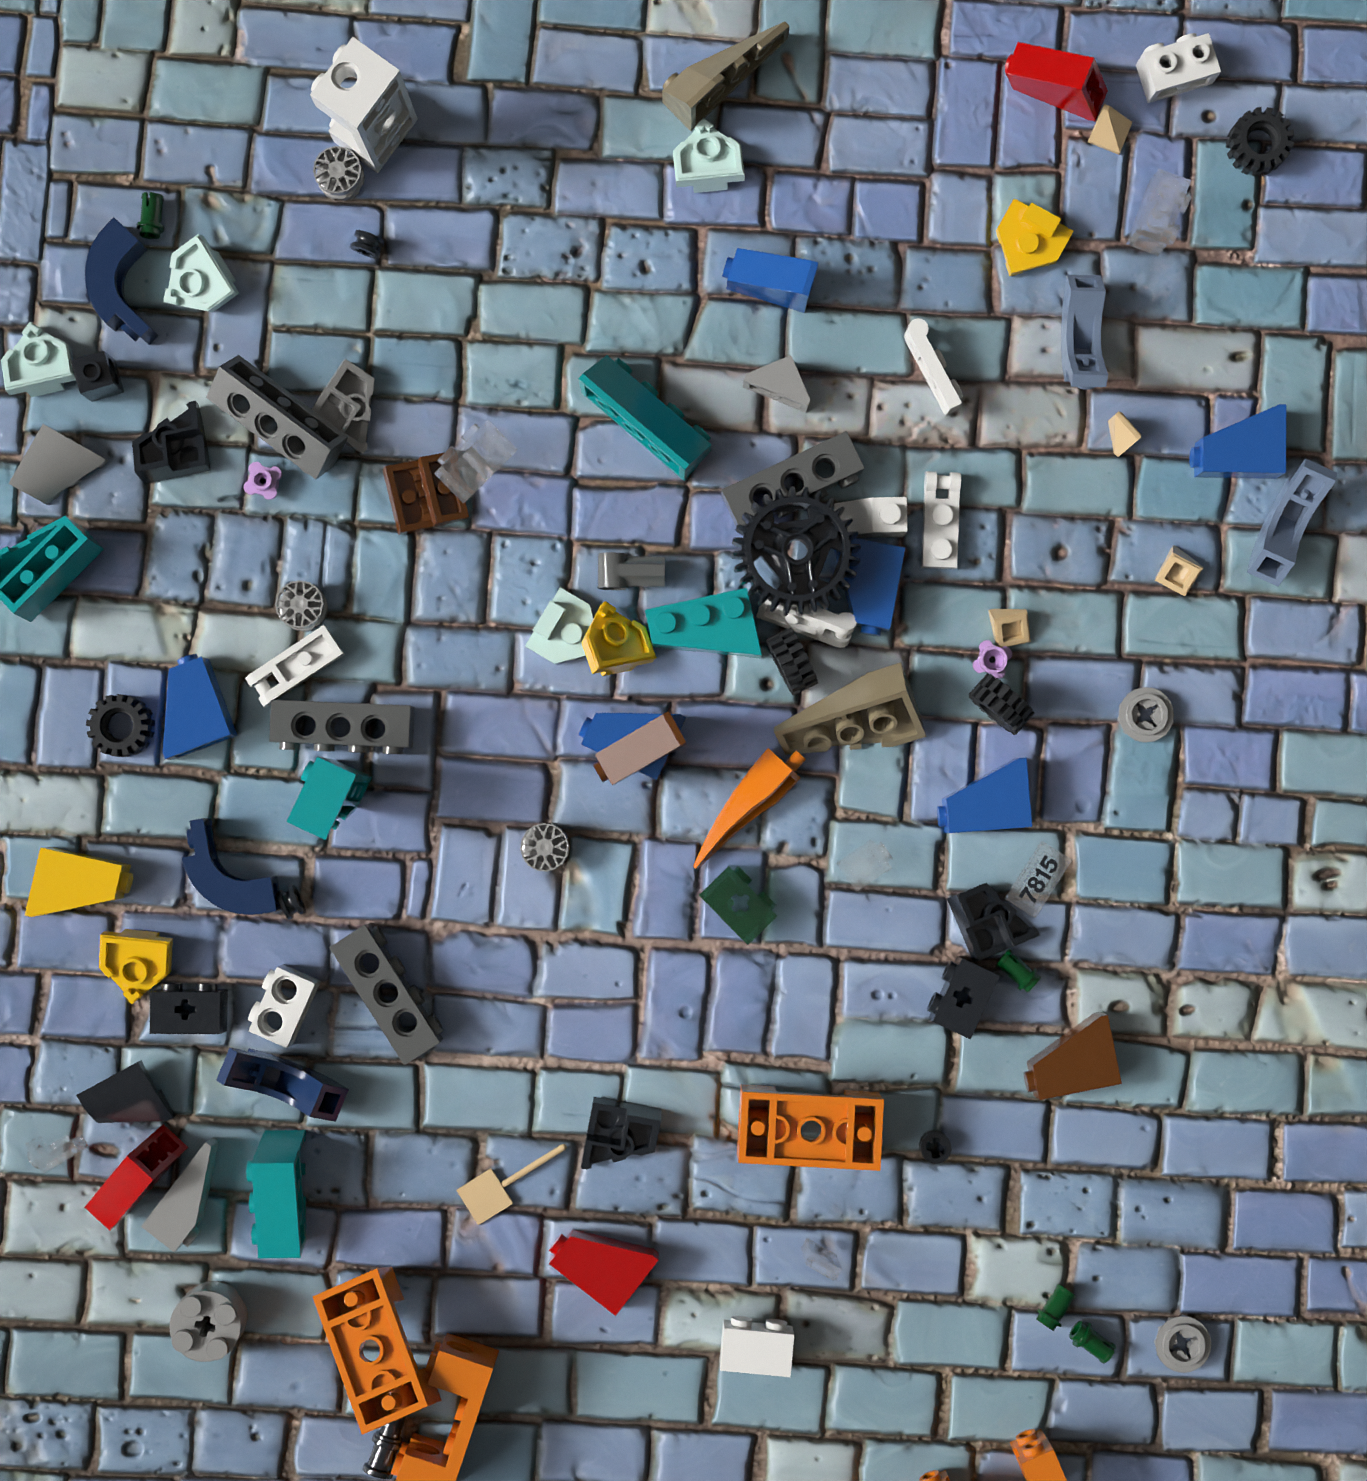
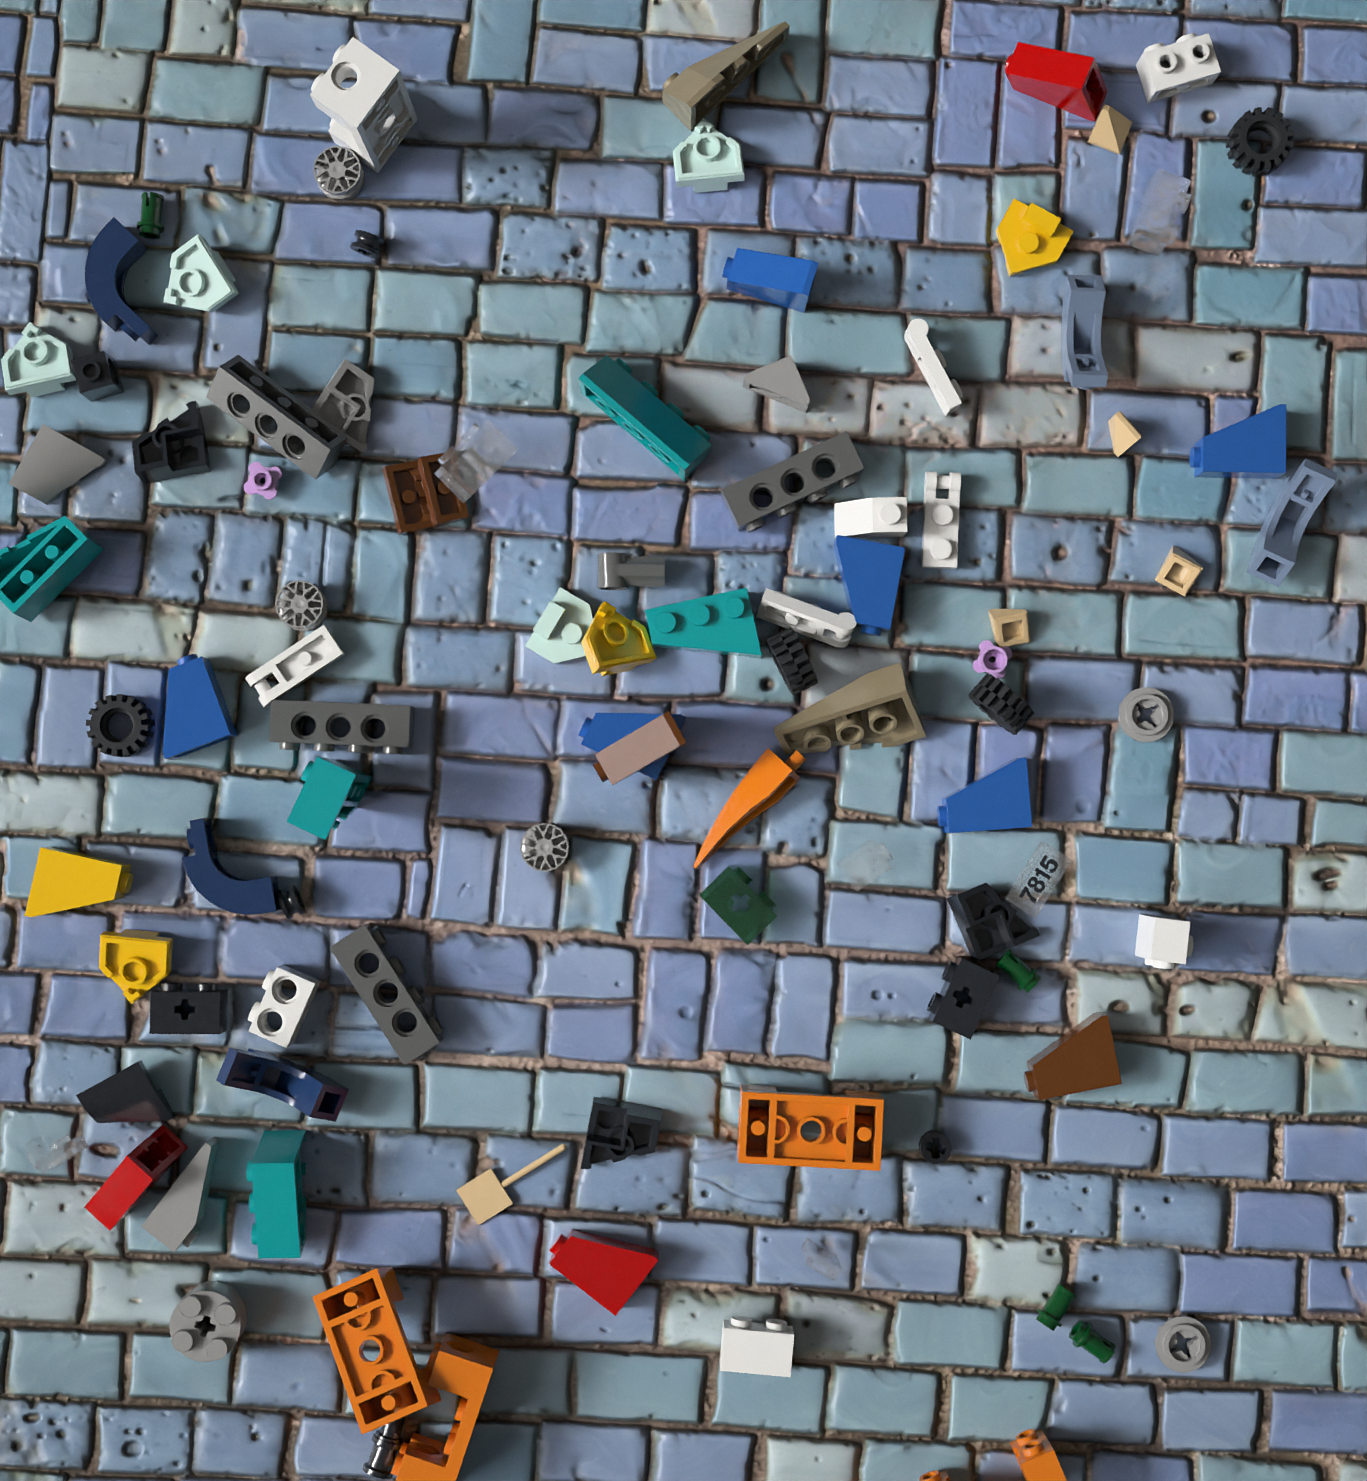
black gear [731,486,861,617] -> none
none -> white brick [1135,914,1193,969]

